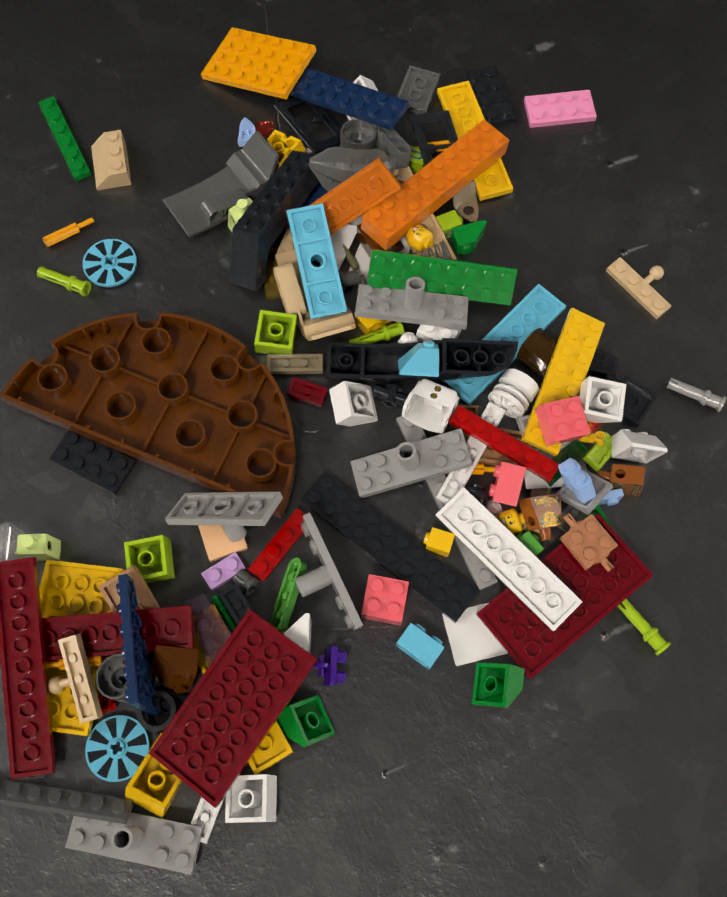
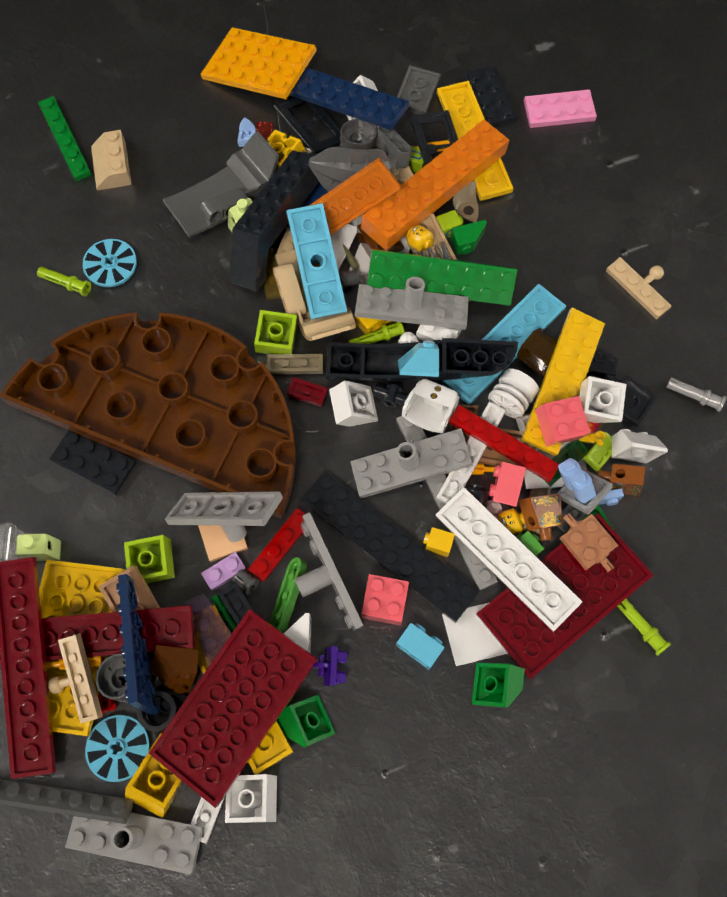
light orange axle [42,217,94,247] -> none

